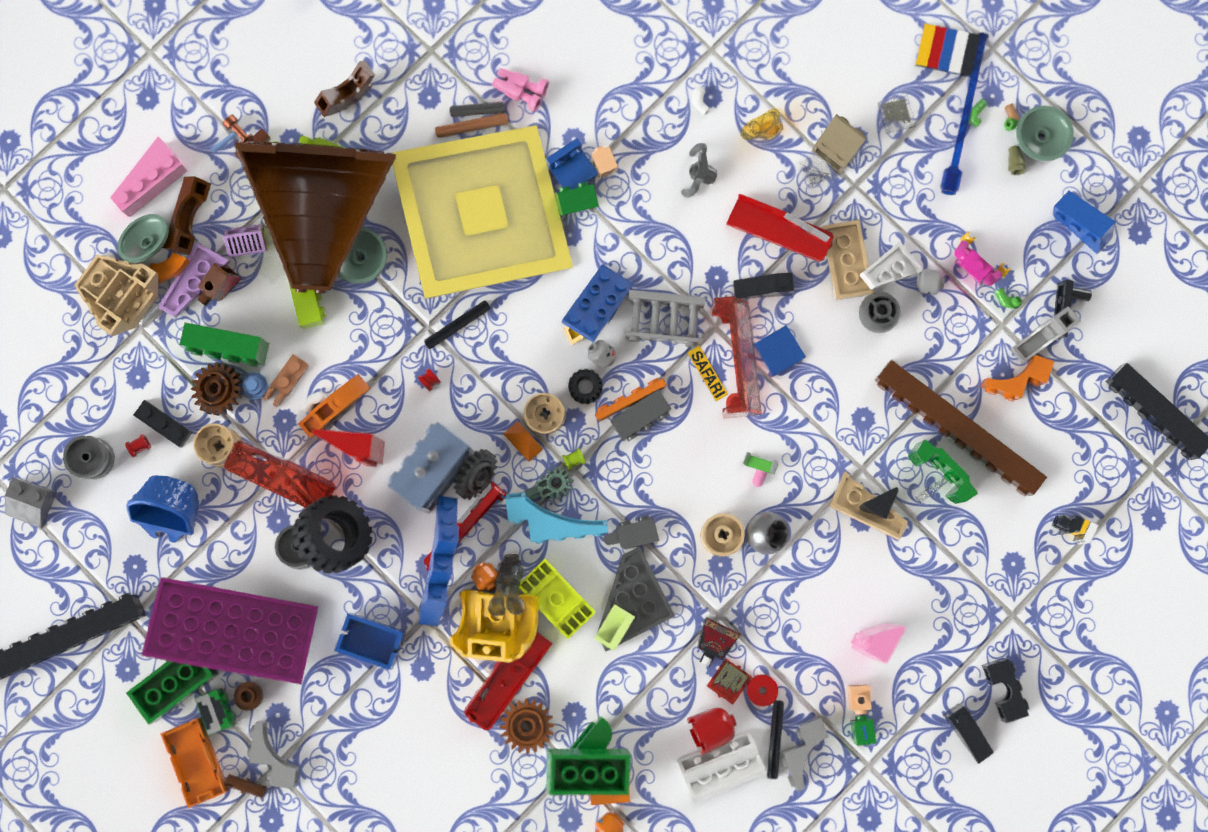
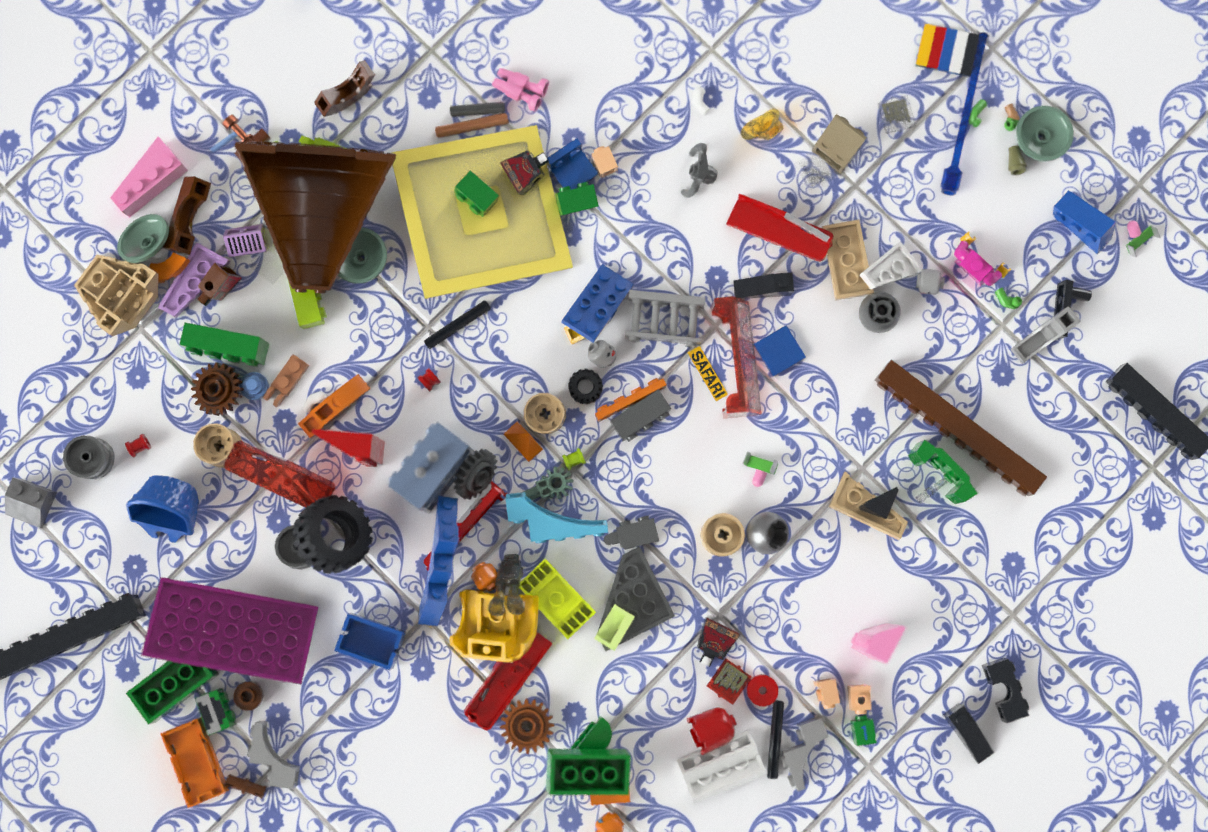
black plate [133,400,193,448] -> none
orange arch [980,355,1054,401] -> none
black hips [1051,514,1098,545] -> none
none -> green brick [454,170,499,217]
none -> torso [500,151,549,196]
none -> light nougat brick [813,678,840,709]
none -> piece [1126,221,1161,258]

